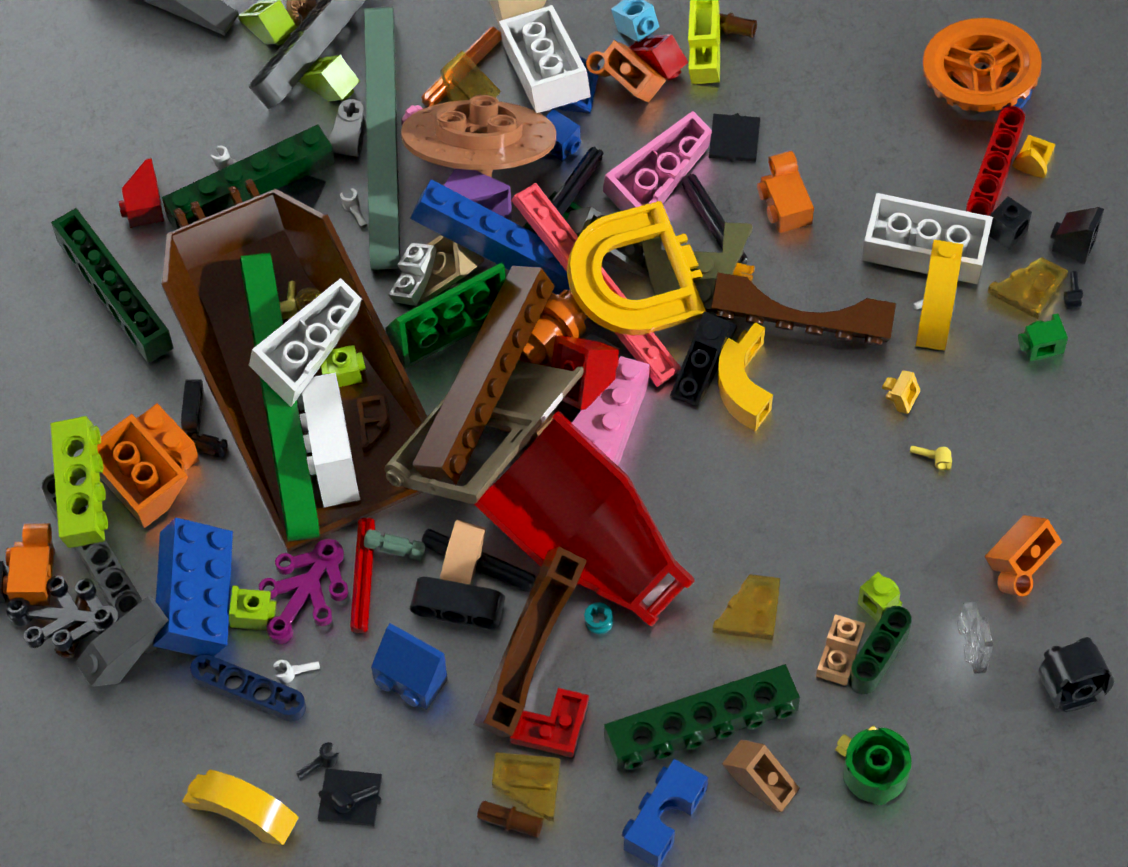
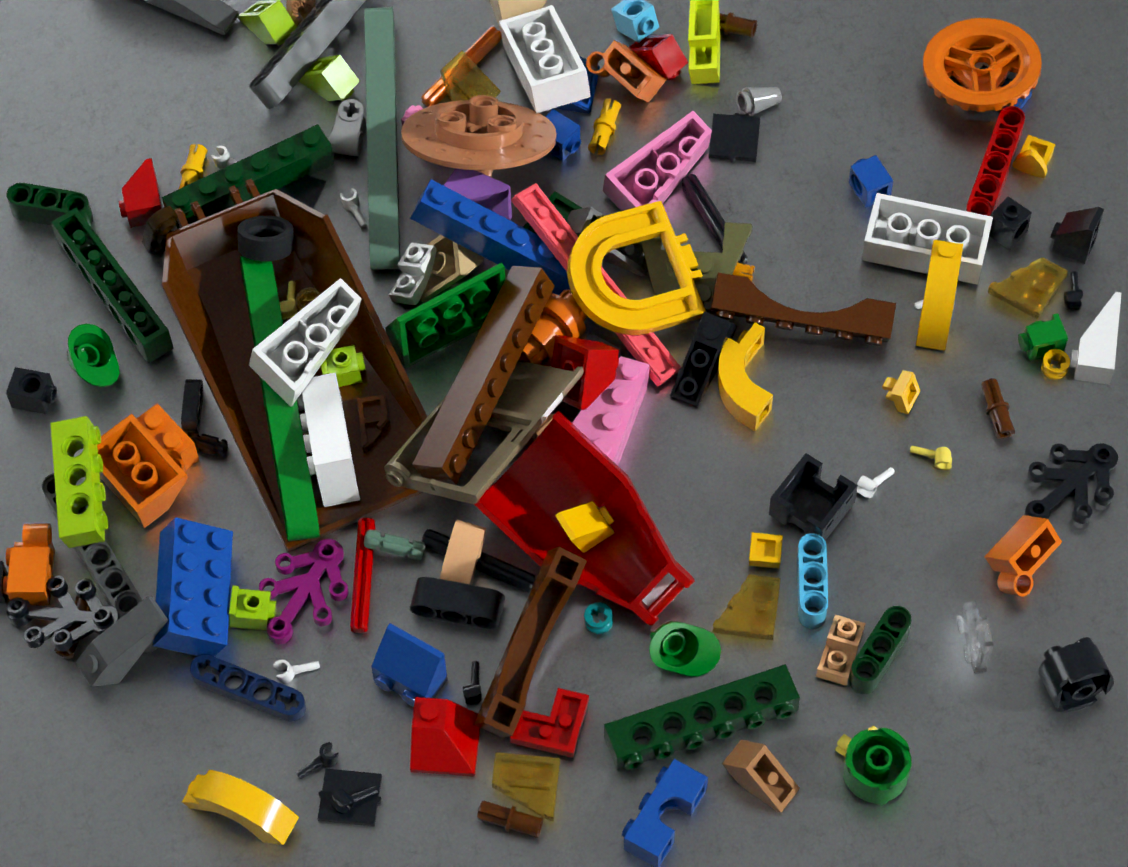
black axle [551,147,604,215] -> none
orange hinge [757,150,814,233] -> none
lime brick [857,572,902,623] -> none
none -> dark green beam [6,183,93,226]
none -> black brick [6,367,57,414]
none -> green piece [67,324,120,387]
none -> dark brown plate [142,206,178,254]
none -> yellow pin [179,144,207,189]
none -> black tyre [238,216,294,261]
none -> red slope [410,697,480,777]
none -> black hand [462,661,482,705]
none -> yellow slope [555,501,615,553]
none -> yellow pin [588,98,621,155]
none -> green piece [649,621,721,677]
none -> light grey cone [737,87,782,116]
none -> yellow plate [749,532,783,569]
none -> black piece [769,453,858,541]
none -> medium azure beam [797,533,828,629]
none -> blue brick [849,155,893,208]
none -> white hand [857,467,895,498]
none -> reddish brown axle [981,378,1015,439]
none -> black plant [1024,443,1118,524]
none -> yellow bush [1041,349,1070,380]
none -> white slope [1069,292,1121,385]

